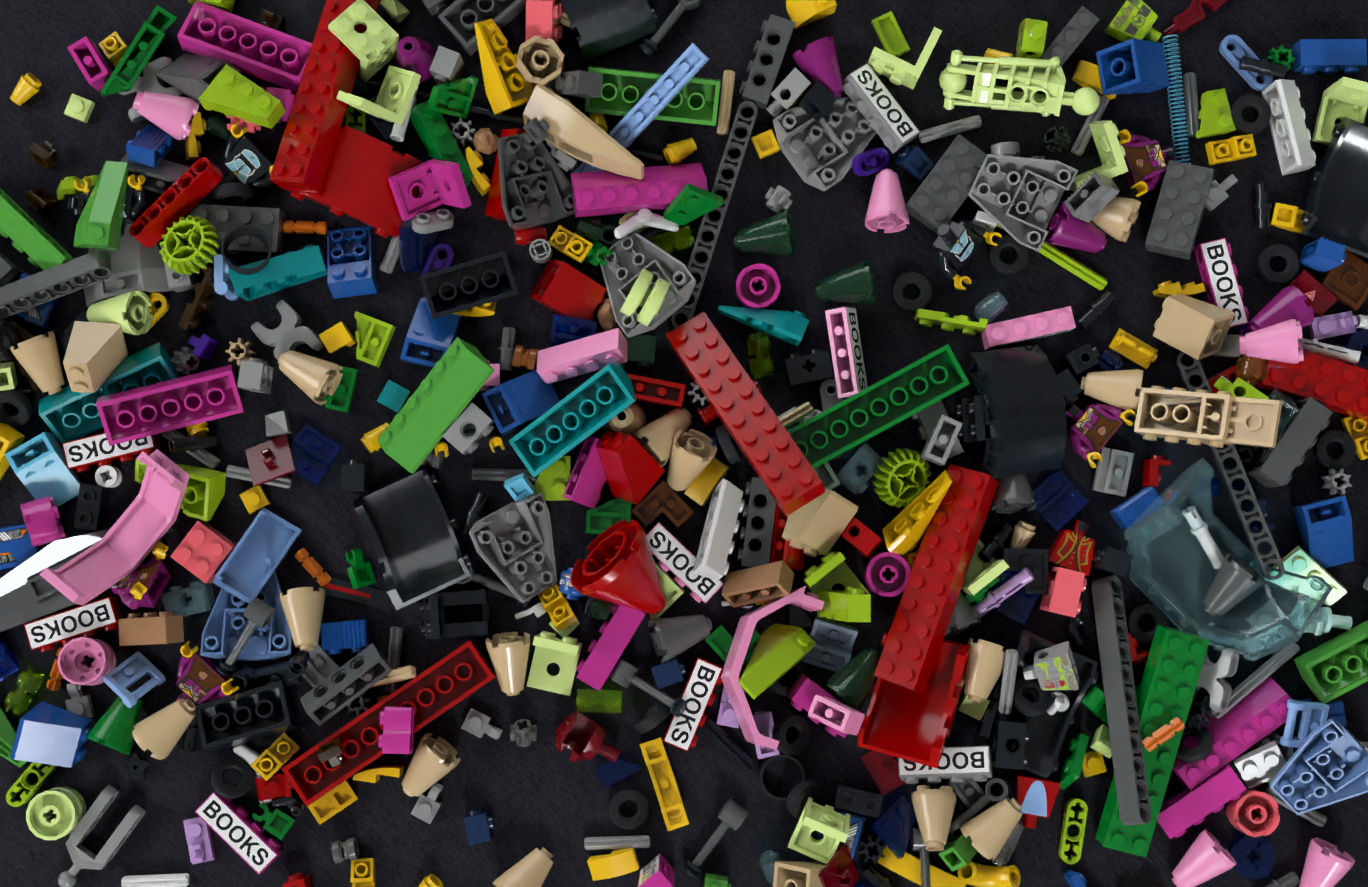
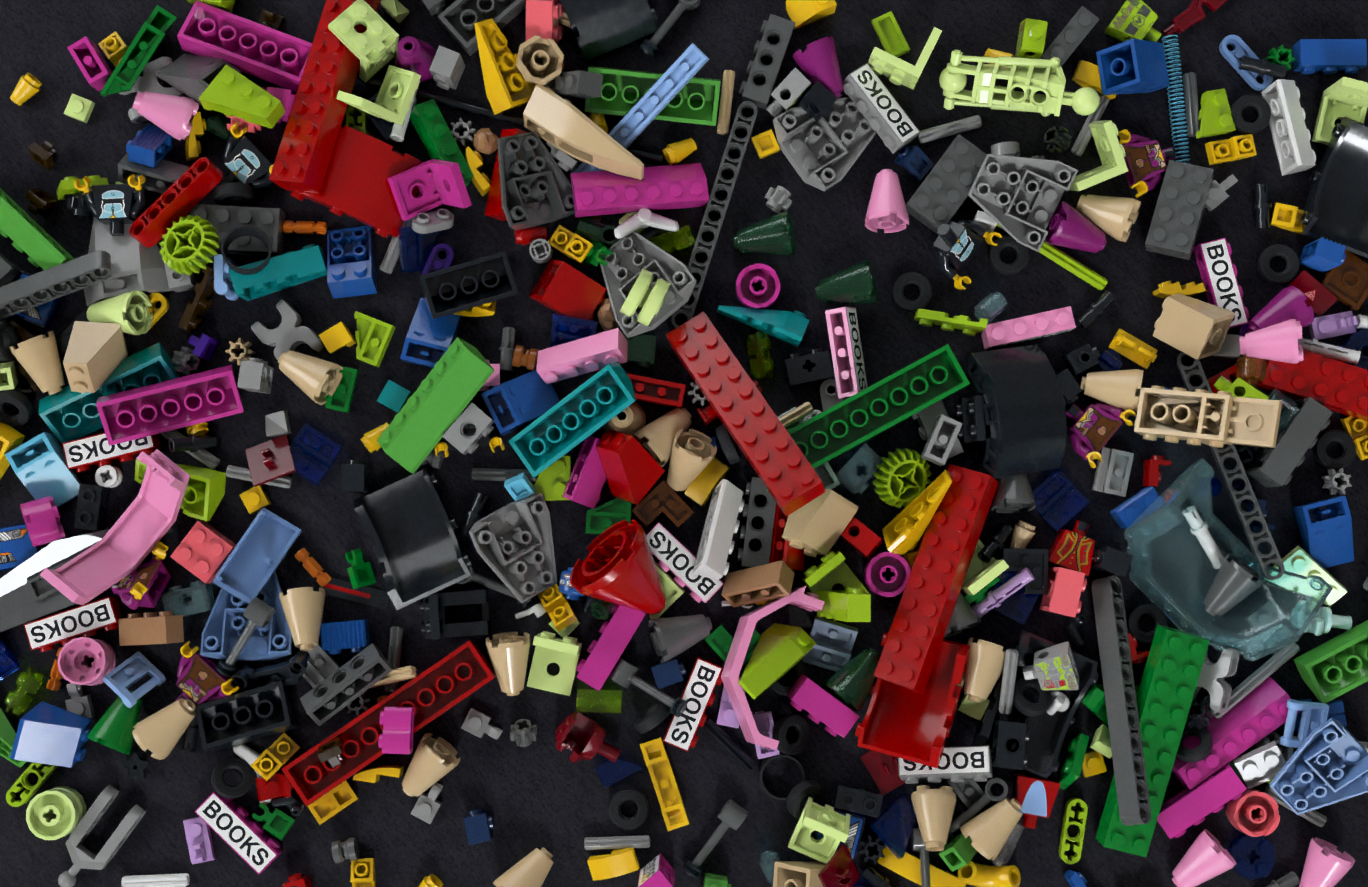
bright green wedge [74,161,129,251] -> none
green wing [427,76,479,119] -> none
dark grey gear [522,117,550,145] -> none
green wing [663,183,724,226] -> none
bright pink brick [808,694,865,735] -> none
dark purple plate [852,148,890,176] -> none
flat silver brick [1065,172,1120,223] -> none
orange axle [1142,717,1185,752] -> none

